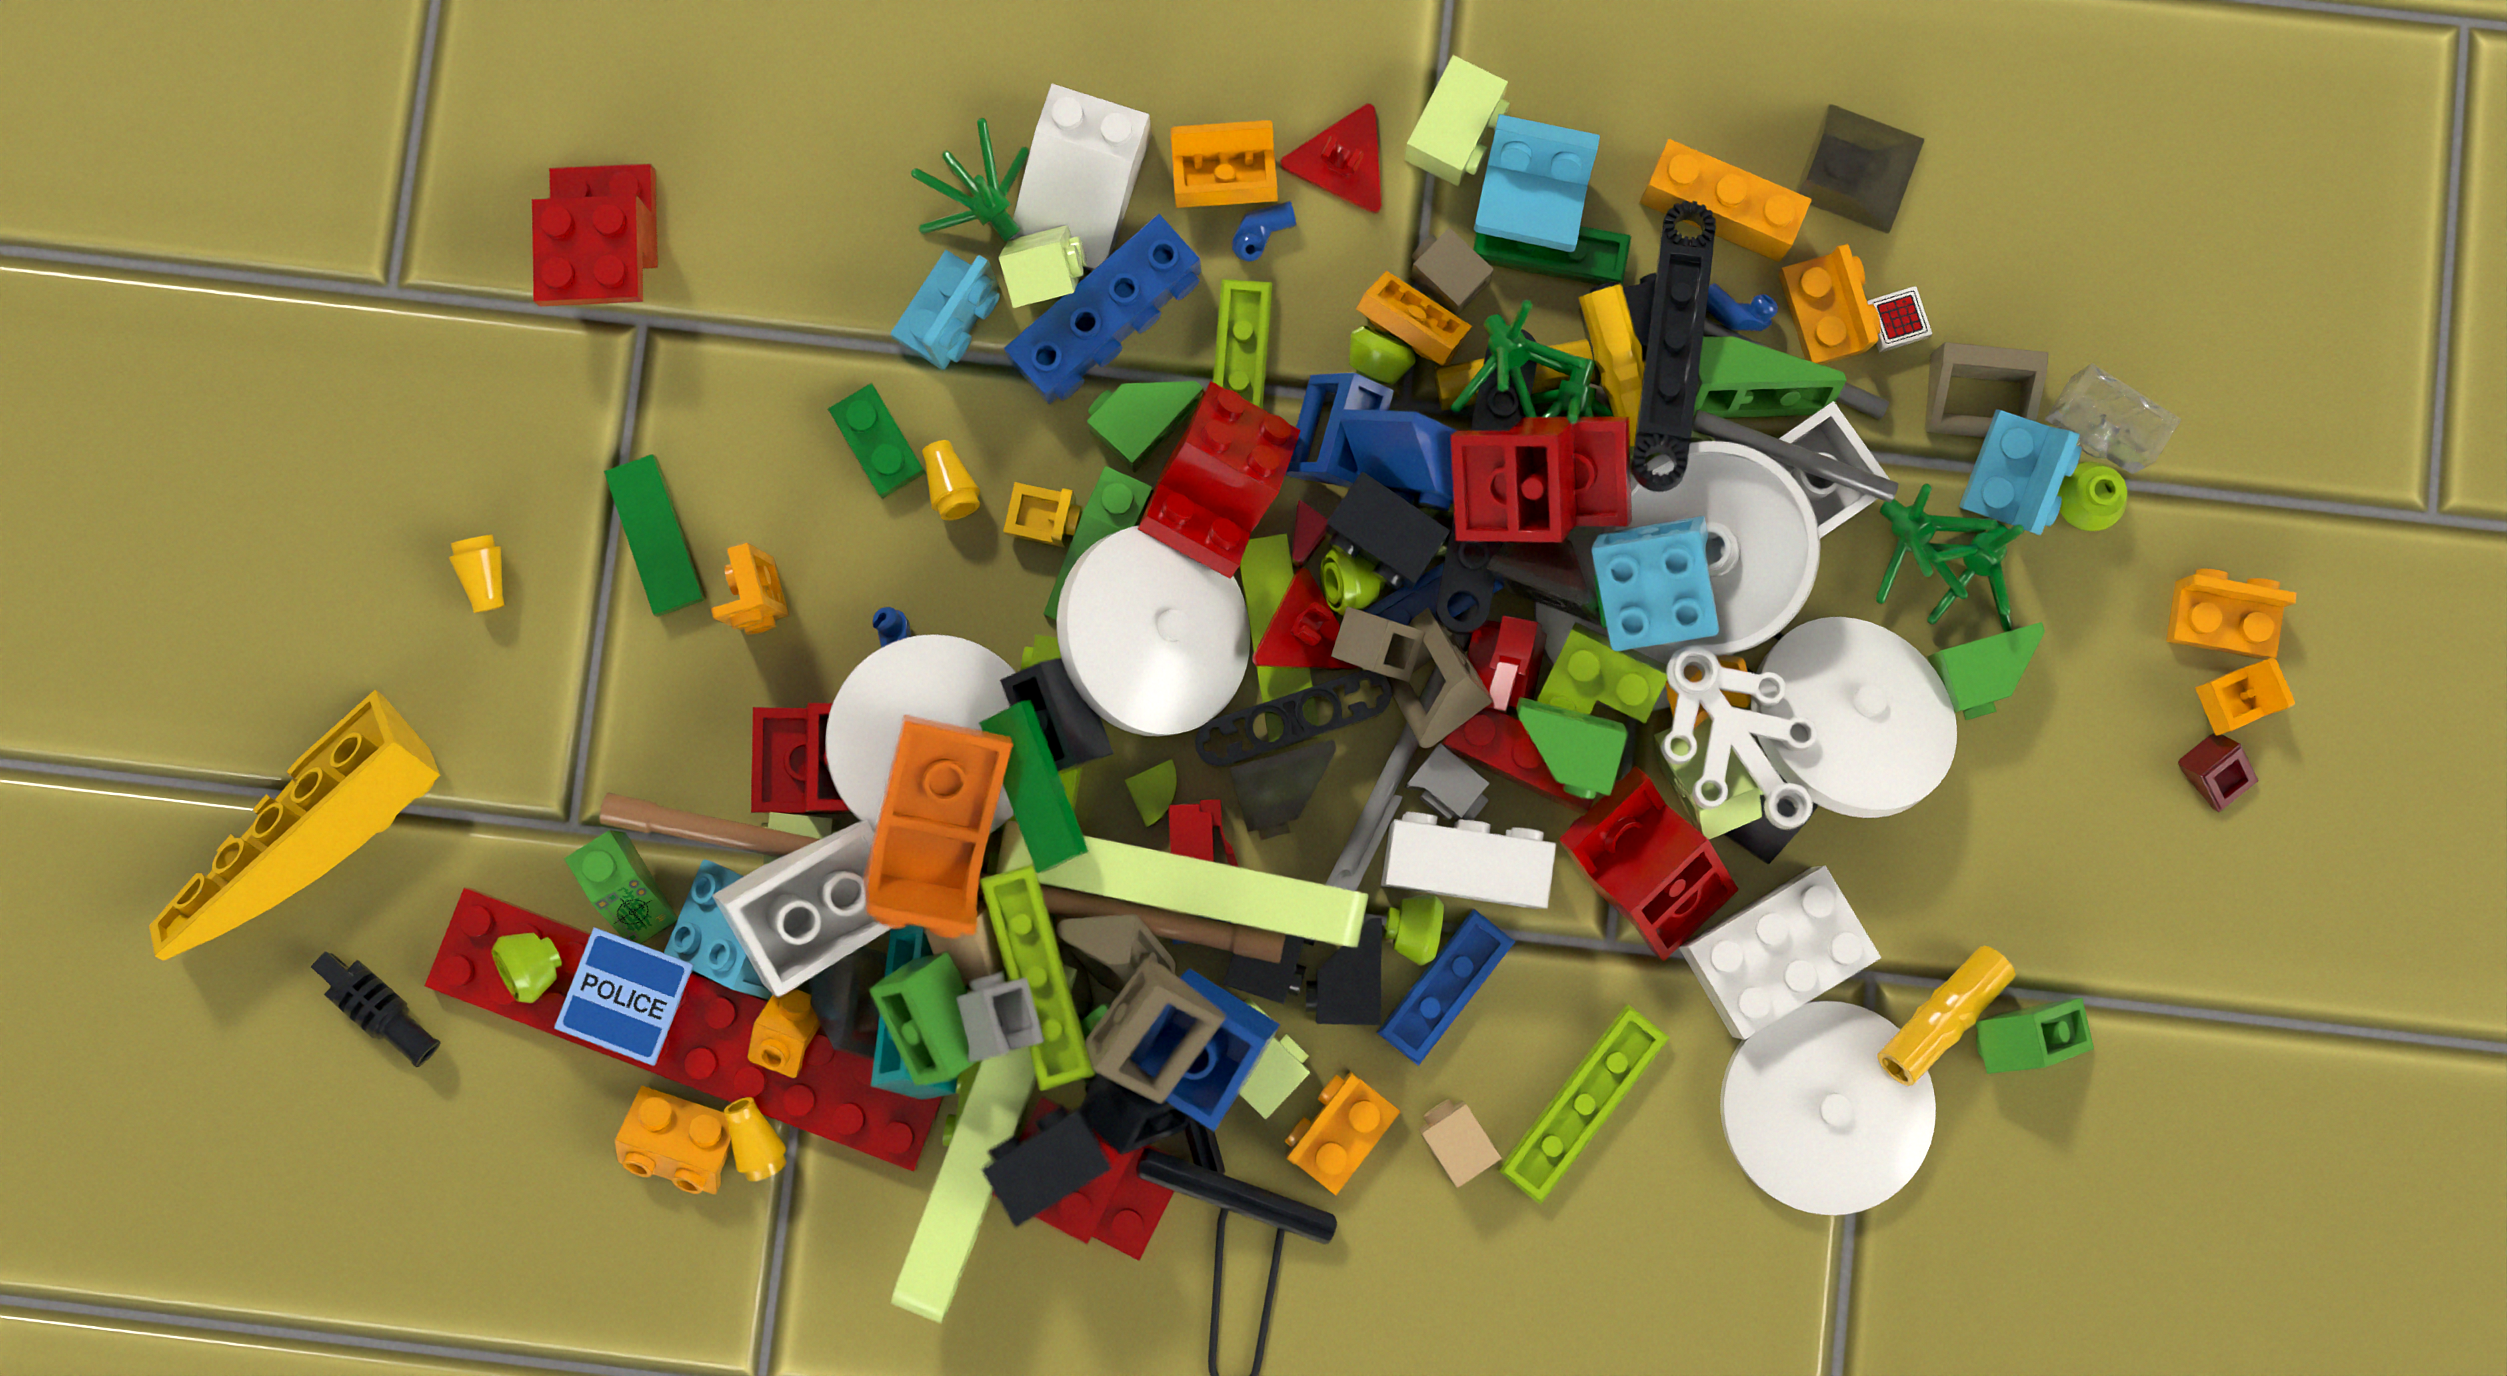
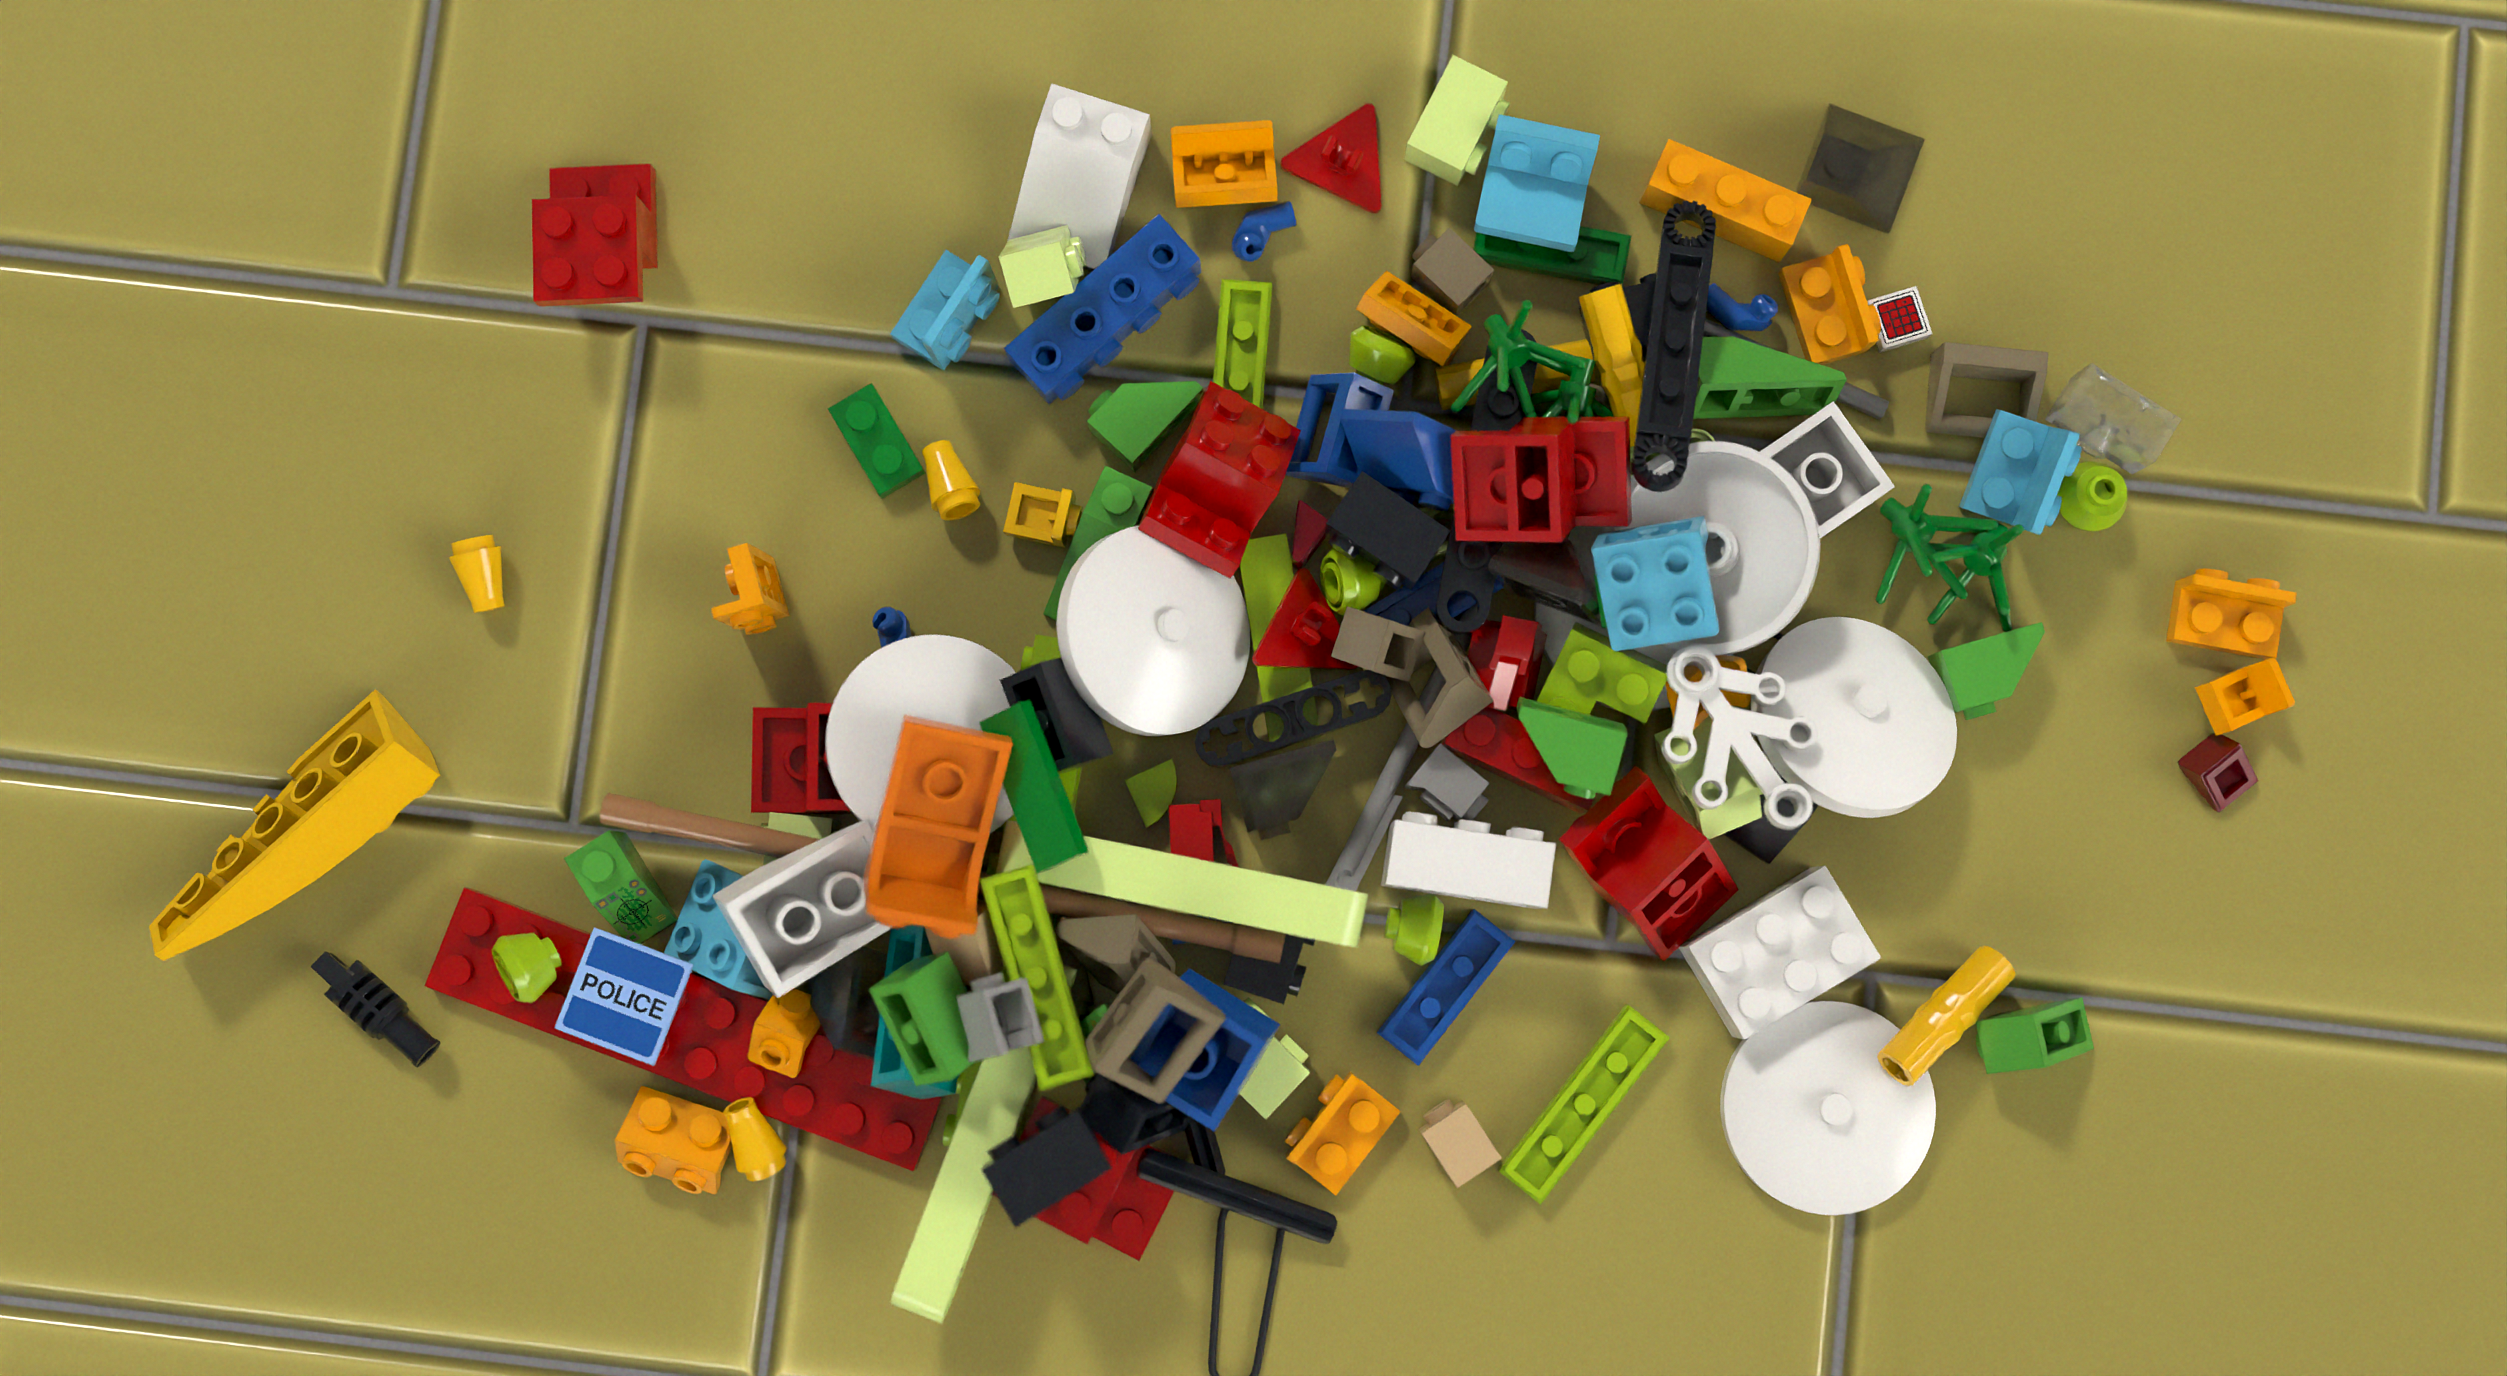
green tile [604,454,706,617] -> none
green plant [911,118,1030,242] -> none
black slope [1306,918,1382,1025] -> none
flat silver bar [1692,409,1898,503] -> none

